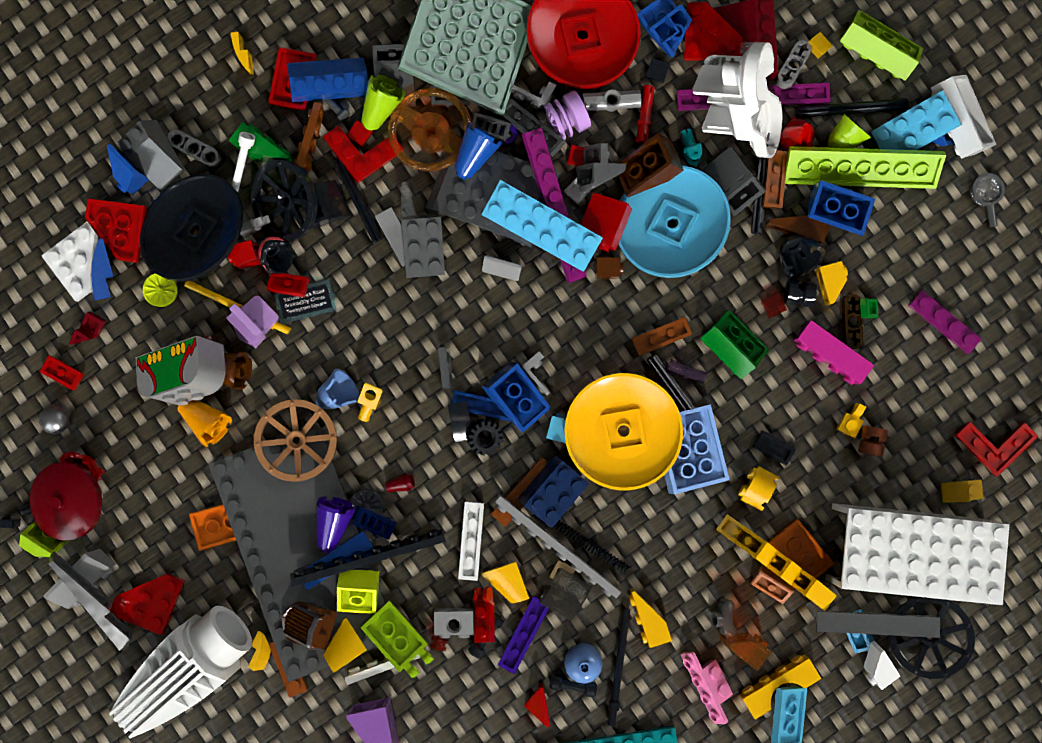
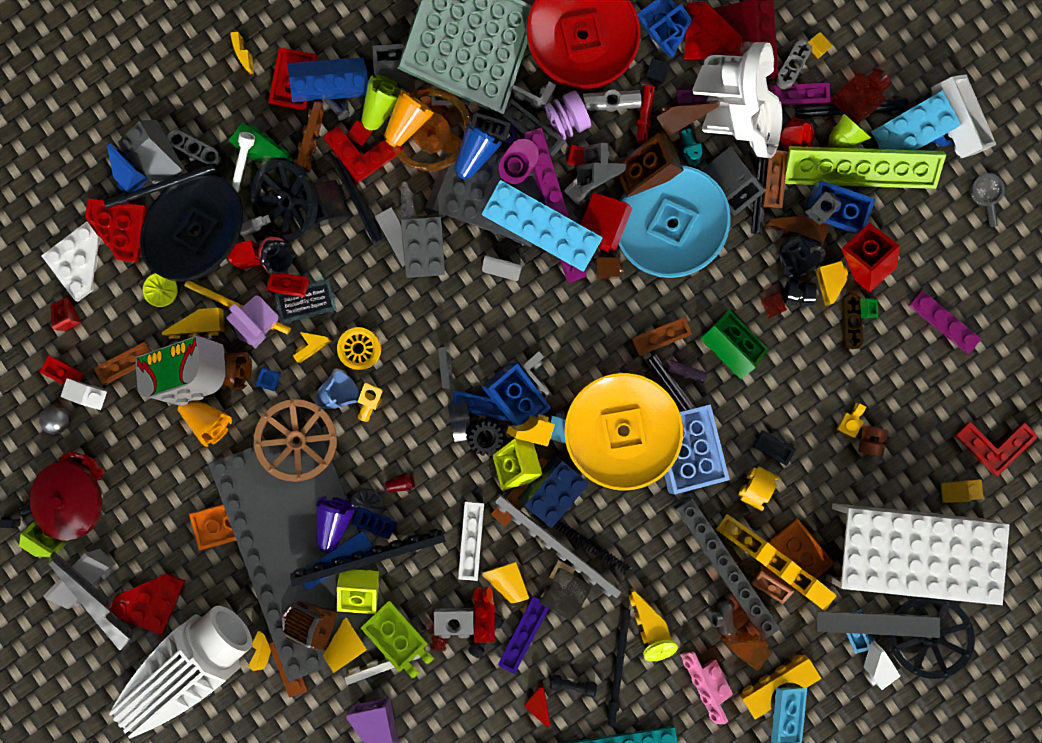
dark red slope [69,311,107,345] -> none
blue slope [90,239,113,301] -> none
medium blue cylinder [564,643,603,684] -> none
dark pink brick [794,320,874,385] -> none
lime slope [840,9,923,81] -> none
none -> red slope [50,297,82,332]
none -> white slope [61,378,107,410]
none -> dark orange plate [94,342,152,385]
none -> black bar [104,164,216,208]
none -> yellow slope [162,308,225,339]
none -> blue tile [256,367,281,391]
none -> yellow slope [293,332,332,363]
none -> yellow wheel [337,327,381,370]
none -> light orange cone [384,90,434,147]
none -> neon yellow slope [492,438,543,490]
none -> magenta piece [498,139,539,184]
none -> yellow arch [506,414,555,446]
none -> neon yellow wheel [643,640,678,661]
none -> reddish brown slope [657,100,720,137]
none -> dark grey brick [673,497,780,640]
none -> dark grey brick [805,191,841,225]
none -> clear red plate [830,69,891,126]
none -> red slope [842,223,900,293]

